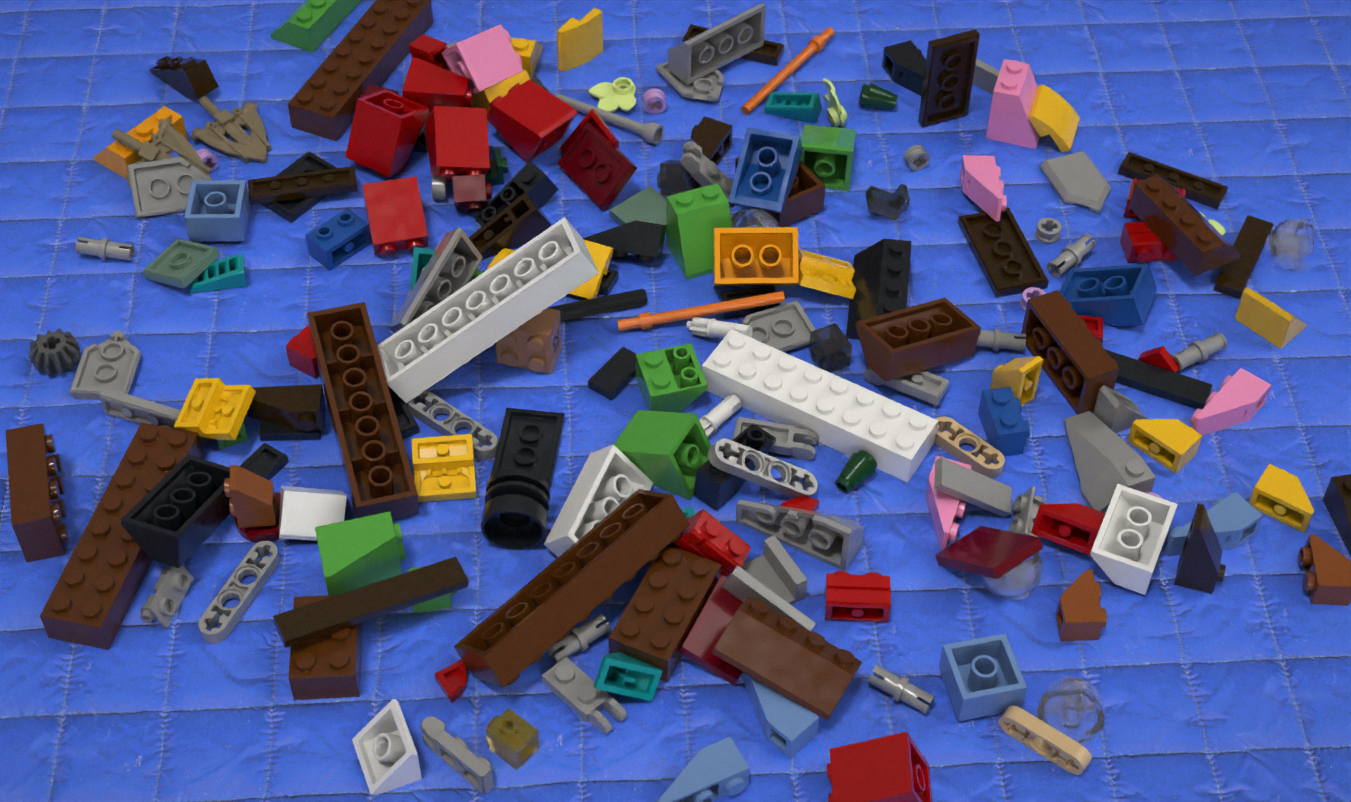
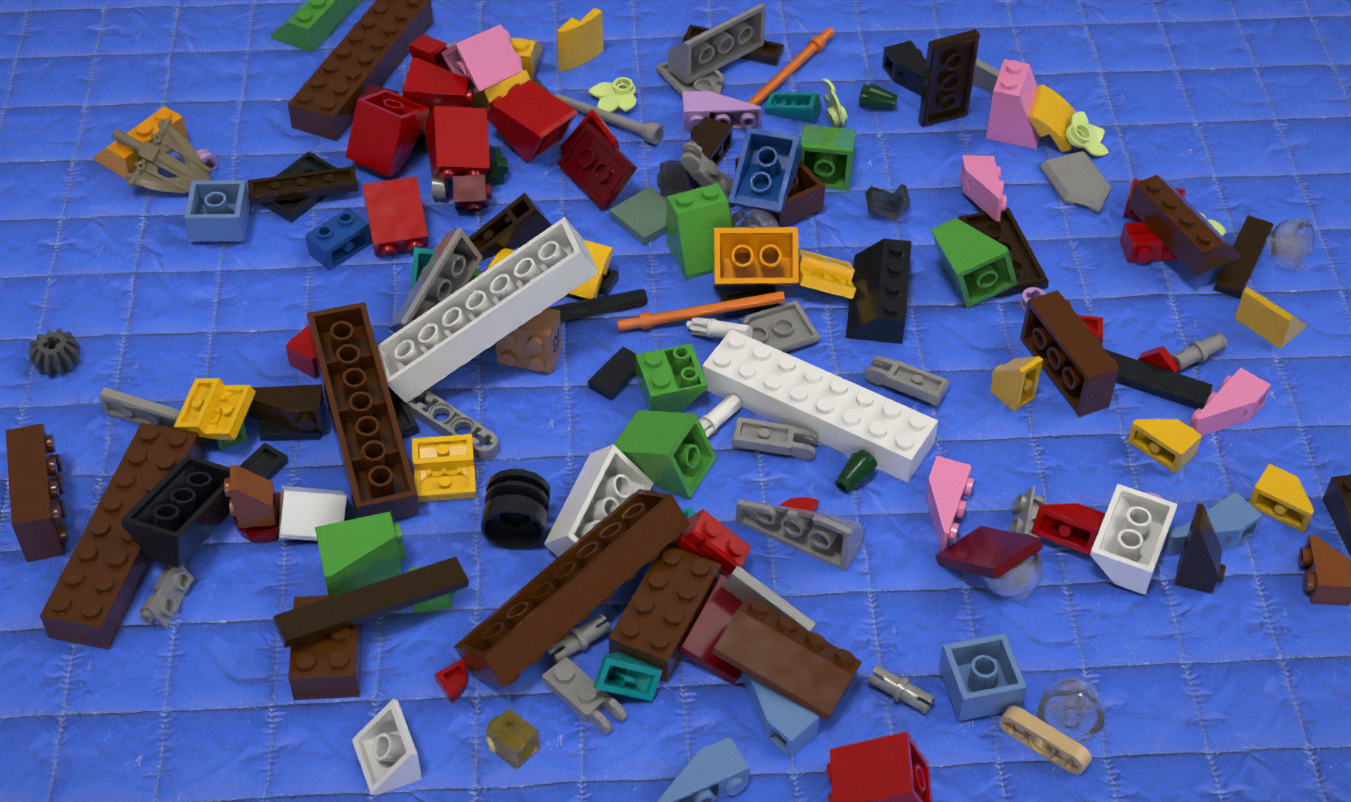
light grey tile [69,330,141,400] -> none
light grey pin [75,236,135,261] -> none
light grey tile [127,157,213,218] -> none
sand green tile [142,238,220,289] -> none
dark brown slope [149,56,219,99] -> none
teal slope [190,254,247,293] -> none
dark tan bar [191,96,272,164] -> none
light grey beam [198,541,280,644] -> none
light grey hinge [420,716,494,795] -> none
black slope [474,161,559,226] -> none
black tile [491,408,565,488] -> none
black slope [583,220,666,262] -> none
lavender bush [643,89,666,114] -> none
black slope [693,423,776,510] -> none
light grey beam [708,438,818,498] -> none
light grey panel [743,535,807,605] -> none
clear smoke brick [809,323,852,372] -> none
red brick [824,571,891,622] -> none
reddish brown slope [856,298,981,382] -> none
light grey bush [903,145,930,171] -> none
light grey tile [934,457,1011,517] -> none
tan beam [935,416,1005,479] -> none
light grey pin [976,328,1026,352] -> none
blue brick [978,387,1030,457] -> none
light grey bush [1035,218,1061,244] -> none
light grey pin [1047,234,1096,278] -> none
dark orange slope [1055,569,1107,641] -> none
blue slope [1059,264,1157,327] -> none
light grey wedge [1063,411,1156,513] -> none
light grey slope [1093,385,1148,433] -> none
dark brown tile [1118,152,1228,210] -> none
none -> lavender slope [682,91,761,131]
none -> bright green slope [930,218,1018,308]
none -> yellowish green plate [1066,112,1109,157]

